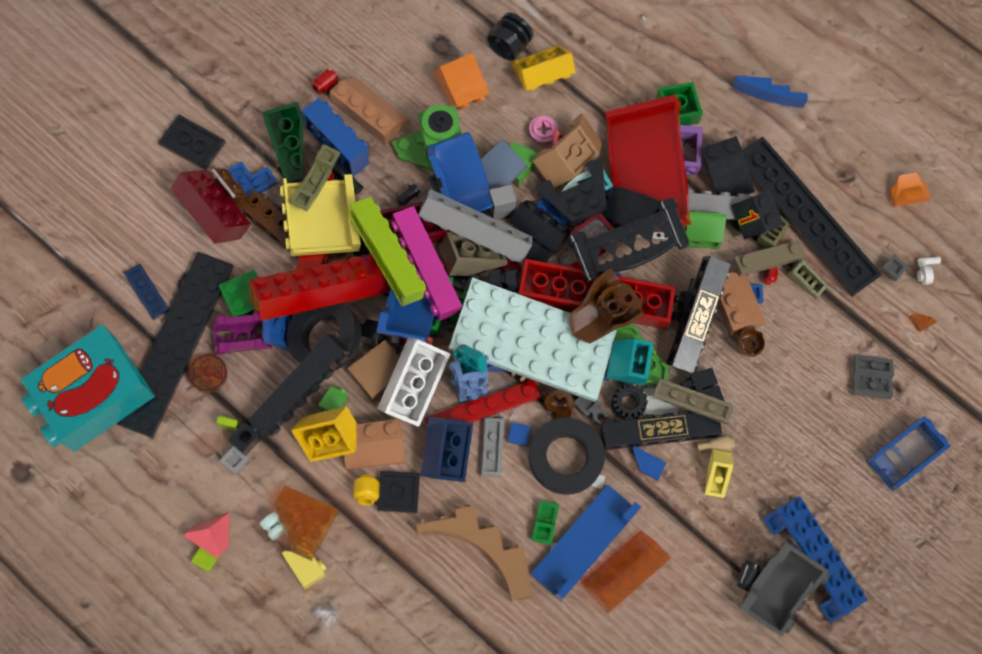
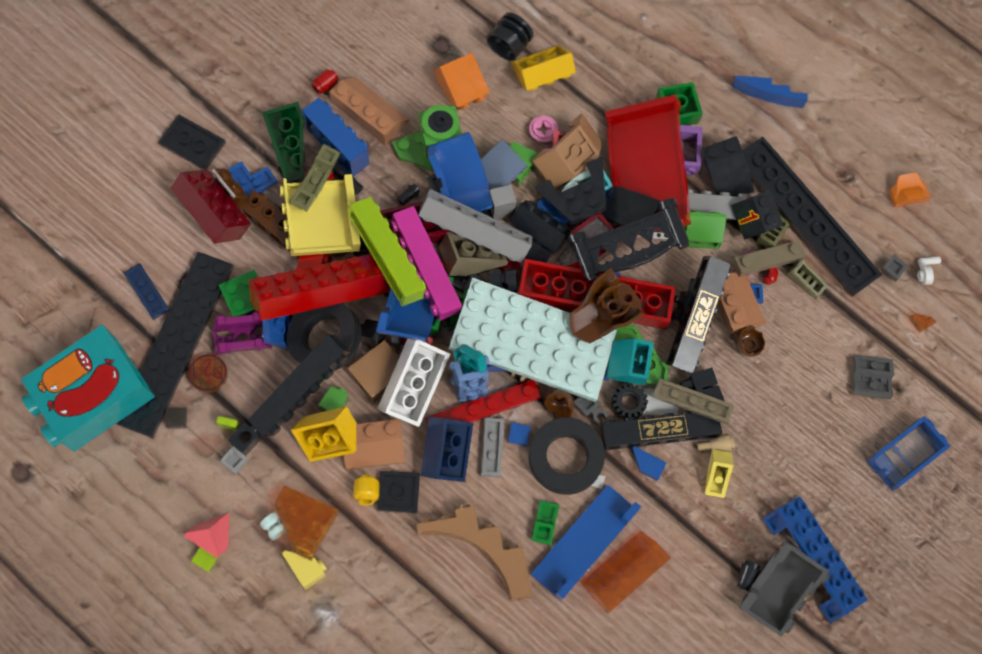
none -> clear smoke plate [165,407,188,429]

